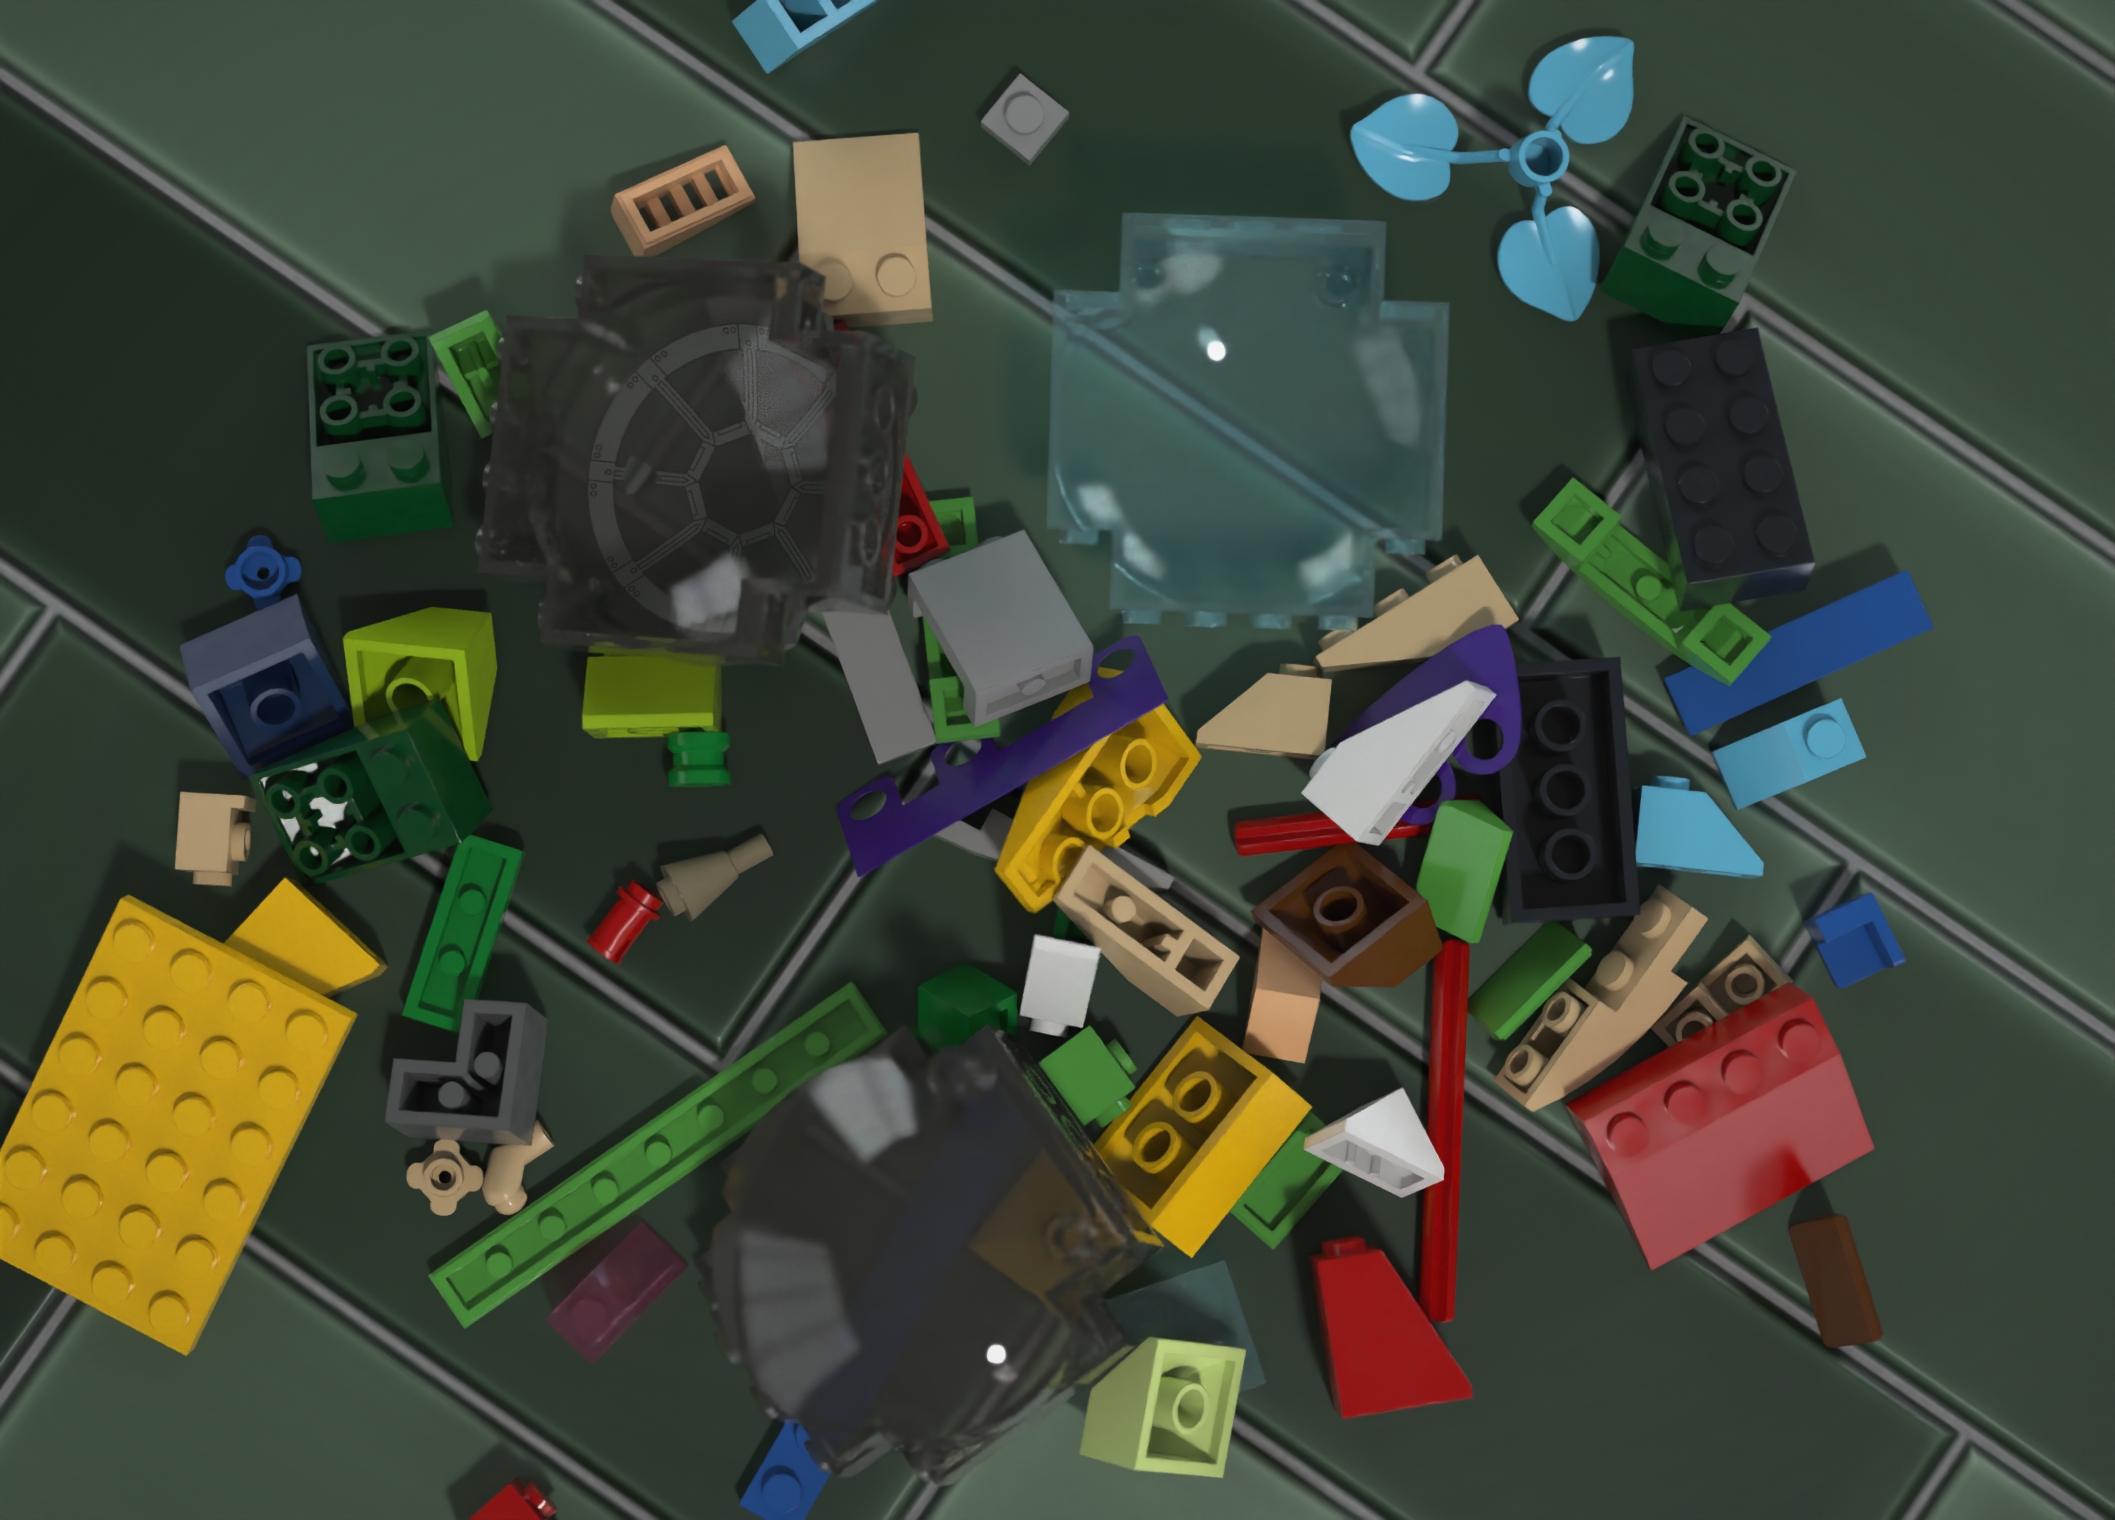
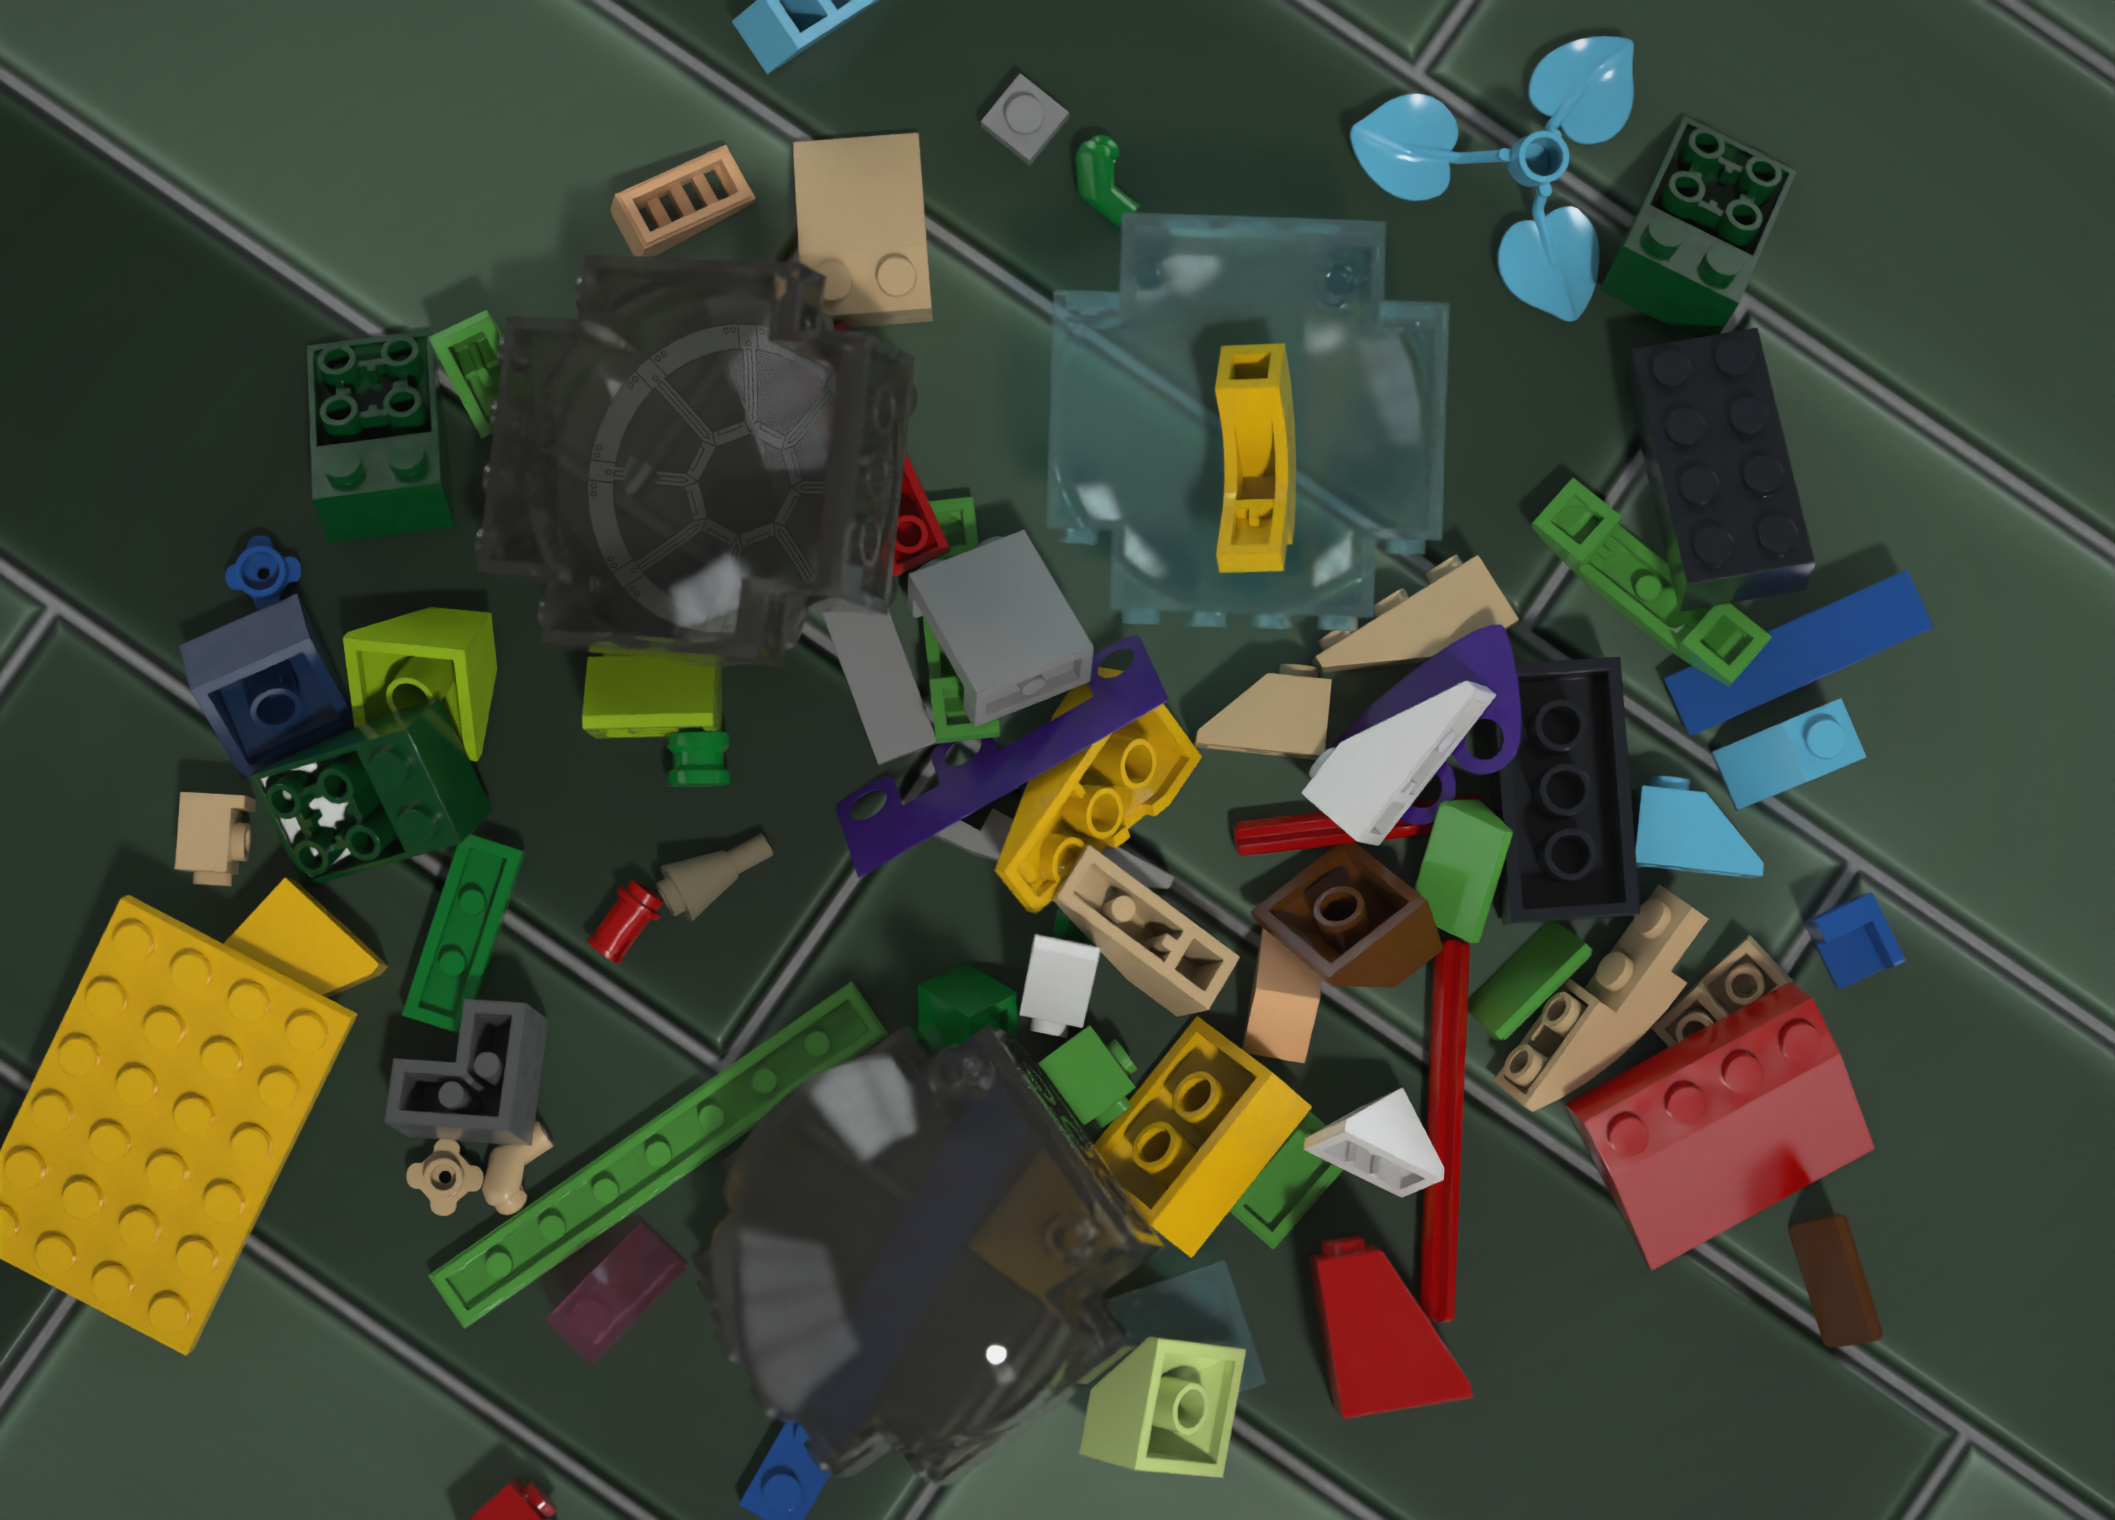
none -> green arm [1075,134,1141,231]
none -> yellow arch [1215,343,1296,573]

